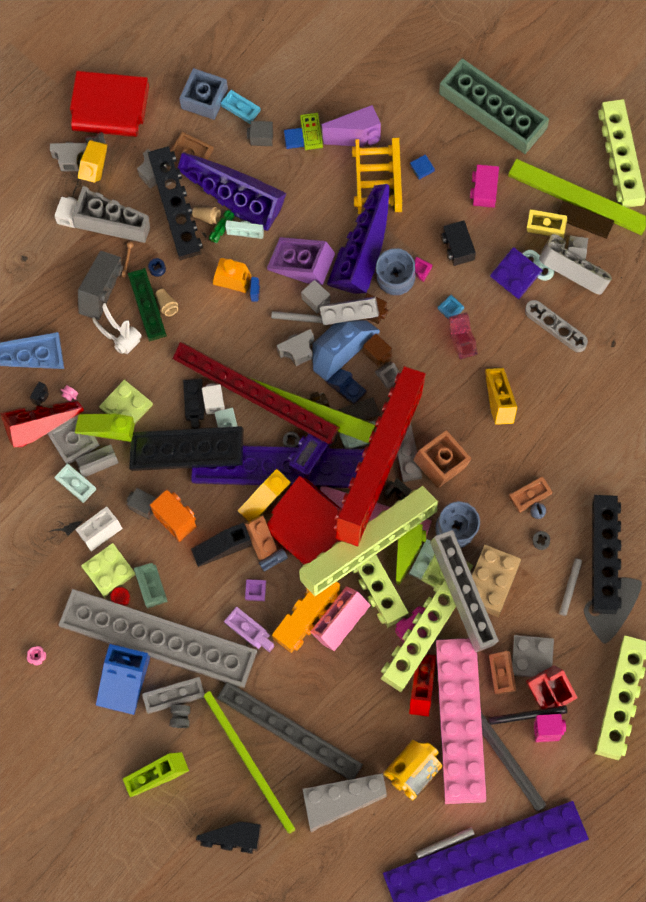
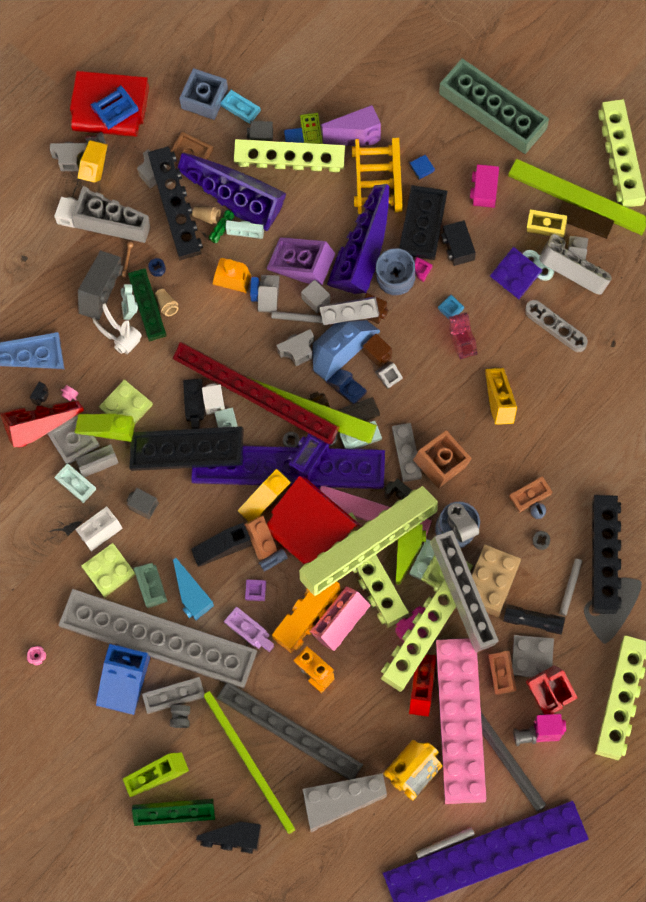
red tile [110,587,130,606] -> none
orange brick [150,490,196,543] -> none
red brick [334,366,426,547] -> none
black bar [489,705,568,725] -> none
none -> blue plate [90,85,139,130]
none -> light aqua plate [121,284,138,320]
none -> dark green plate [132,799,215,826]
none -> dark azure slope [173,558,214,620]
none -> yellowish green brick [234,139,345,172]
none -> light grey slope [258,275,280,313]
none -> light orange hips [293,646,335,694]
none -> black plate [399,185,448,260]
none -> light grey piece [447,503,479,542]
none -> black axle [503,604,565,635]
none -> dark grey bush [513,726,537,746]

